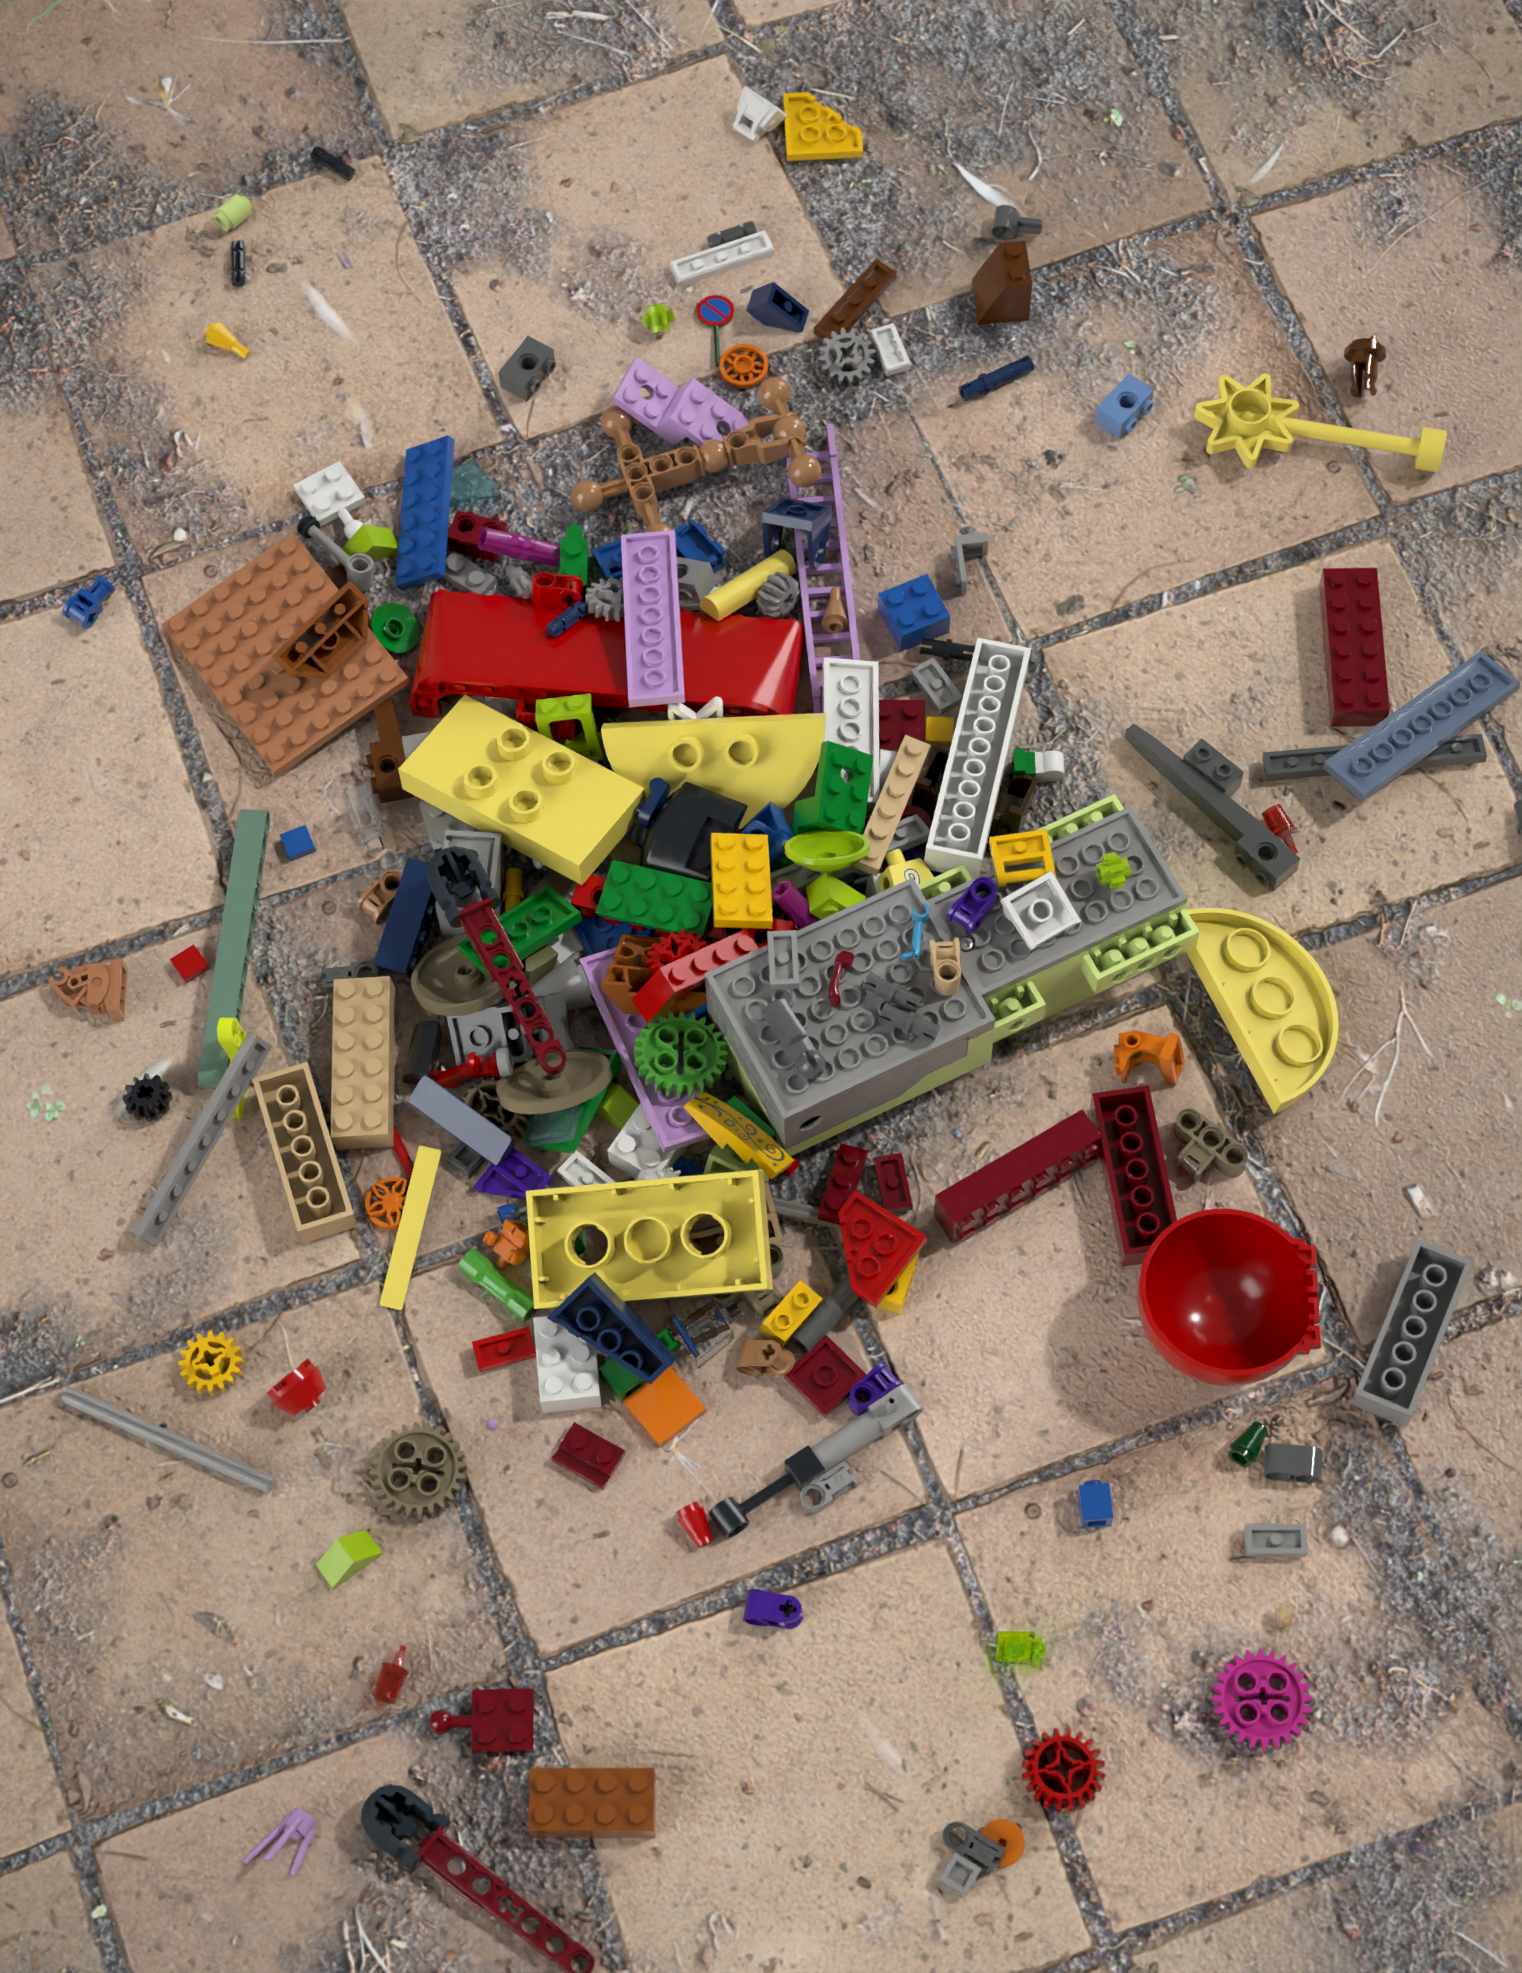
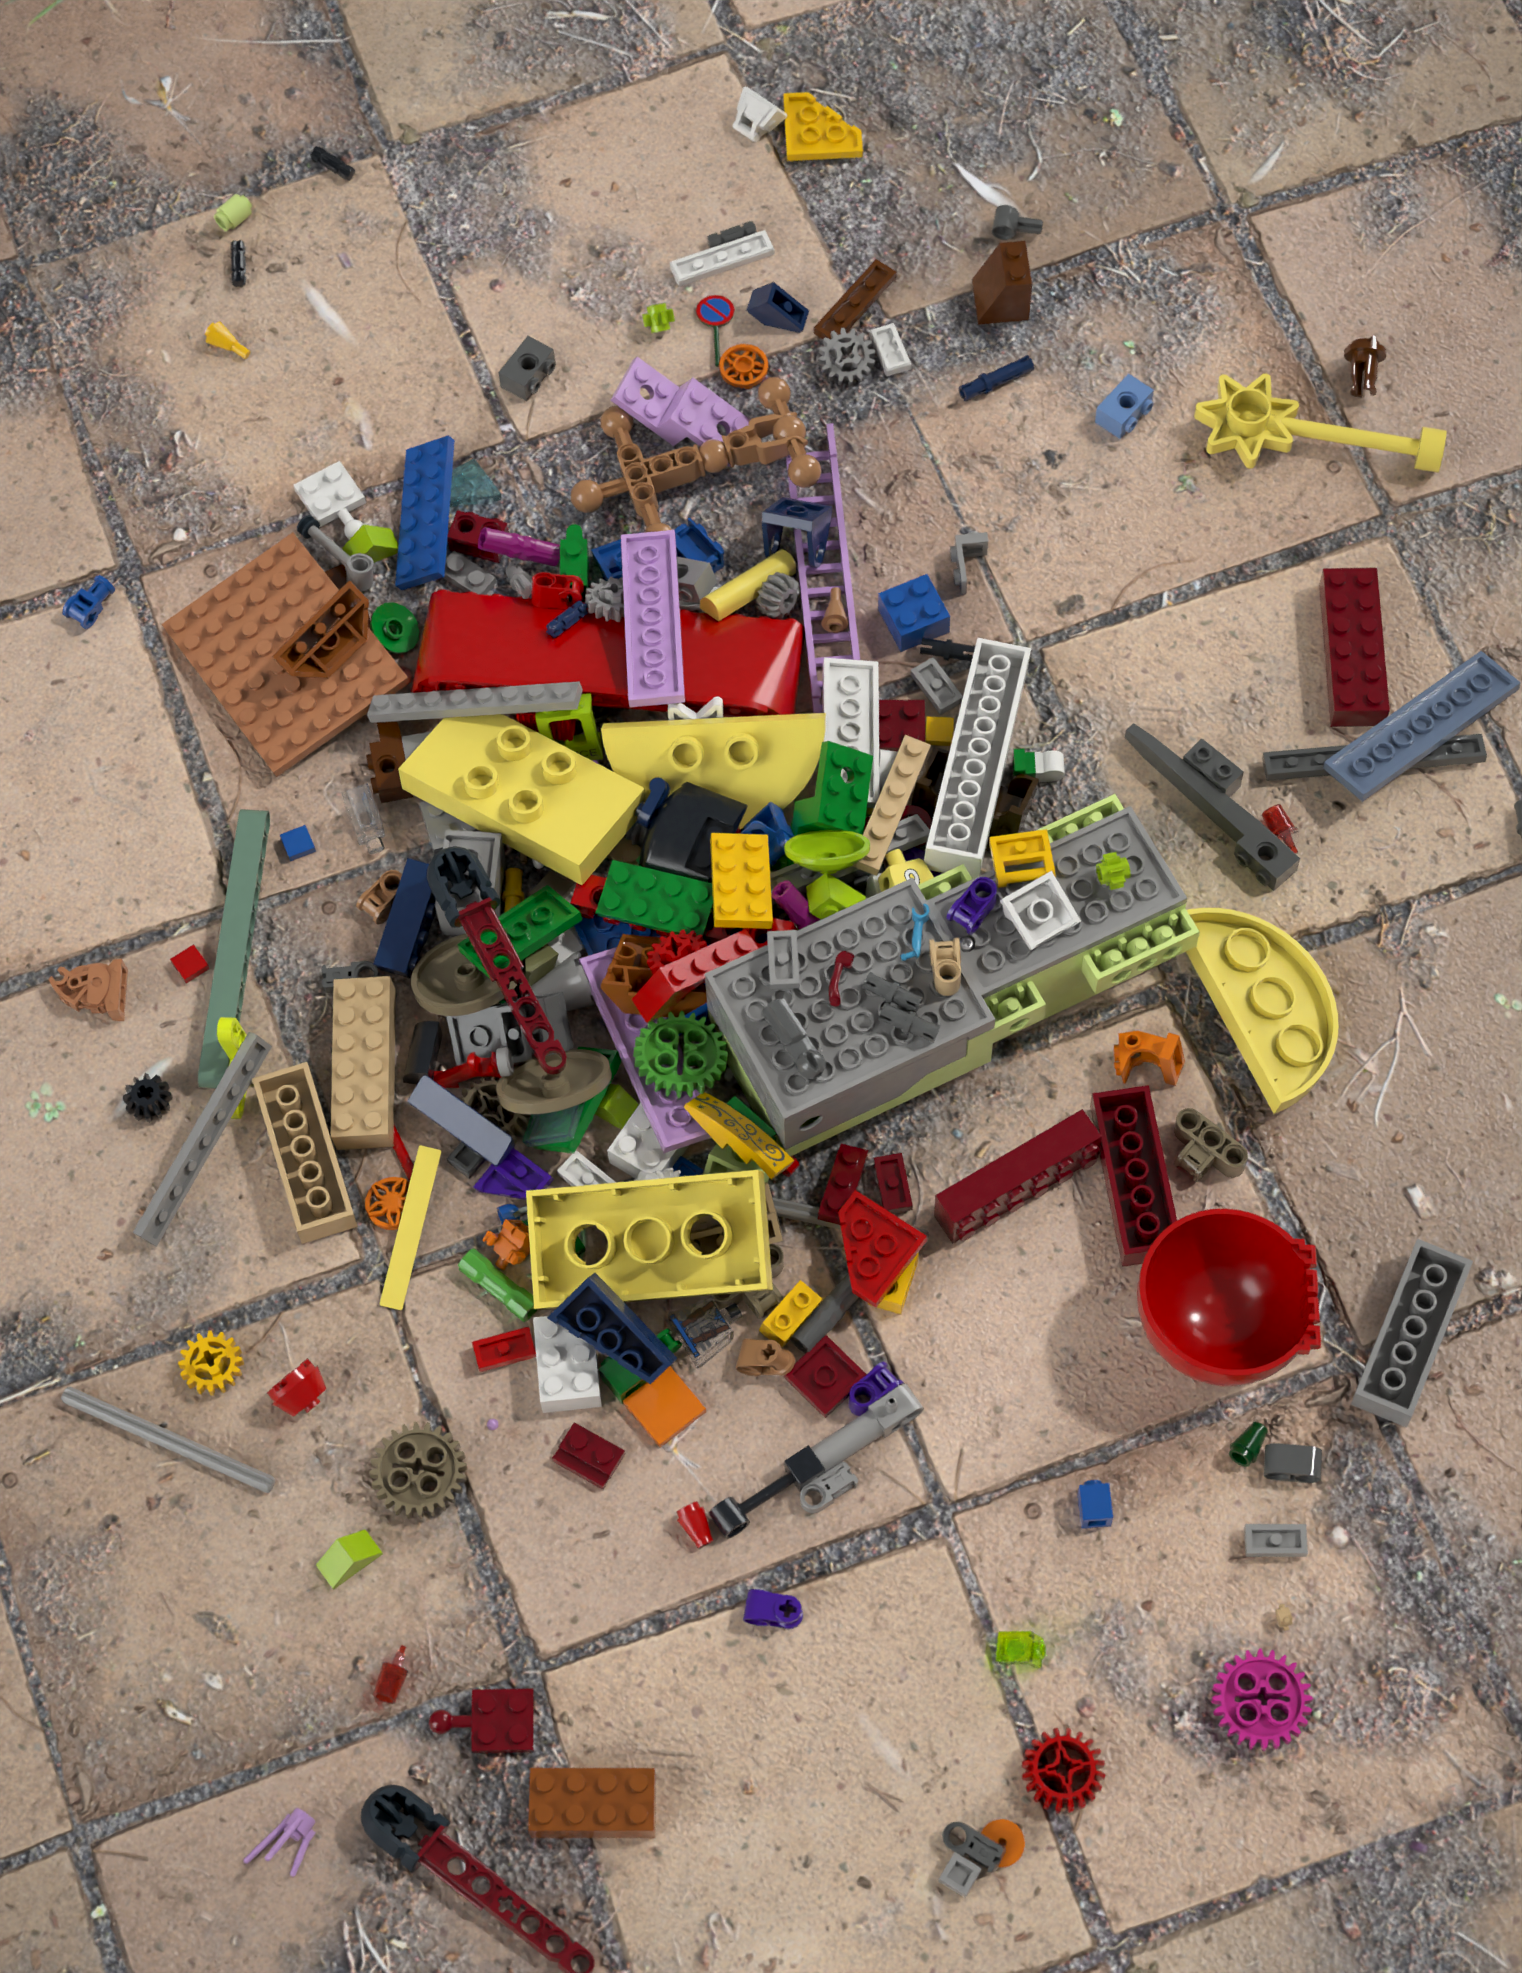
none -> light grey plate [367,681,583,723]

